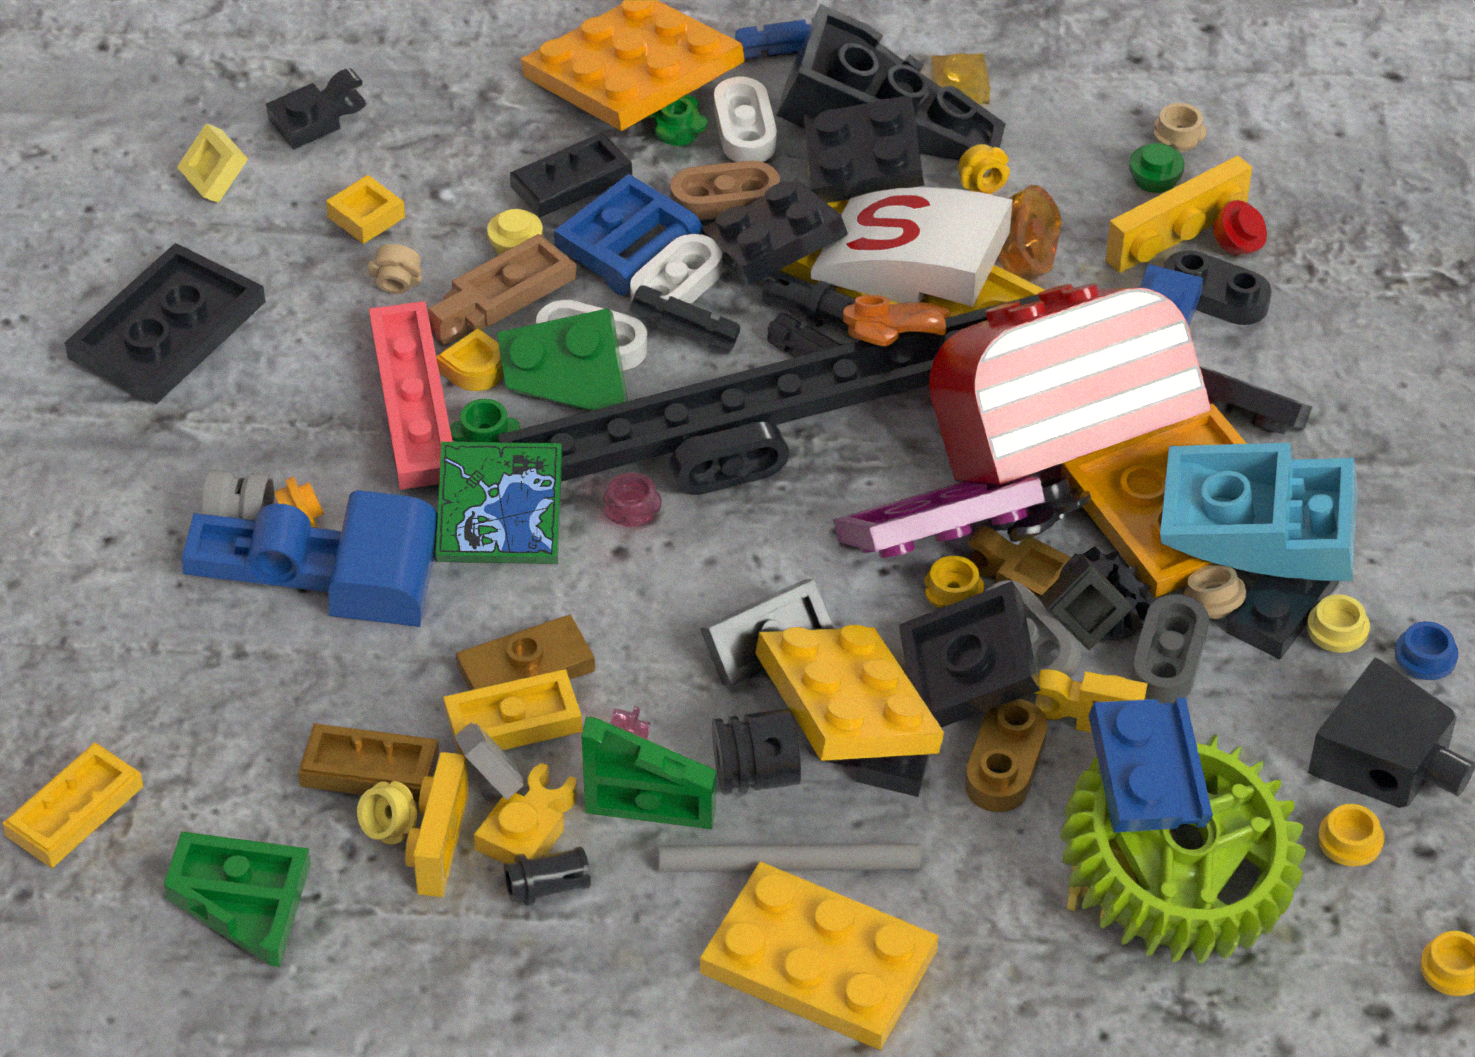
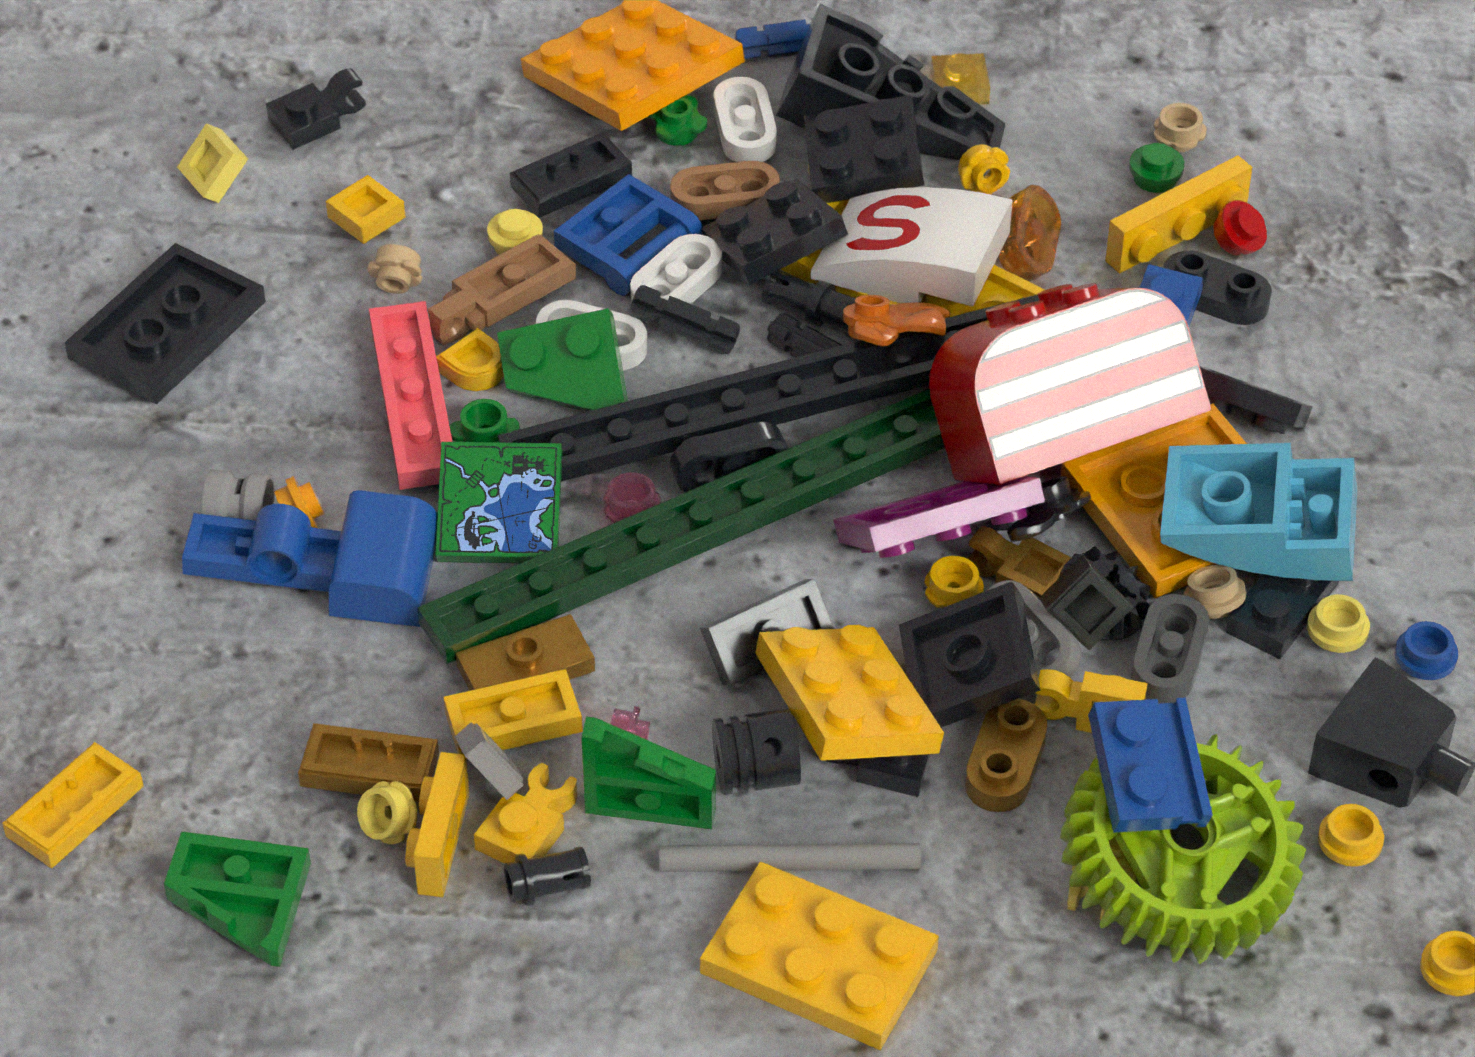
none -> dark green plate [417,388,945,664]

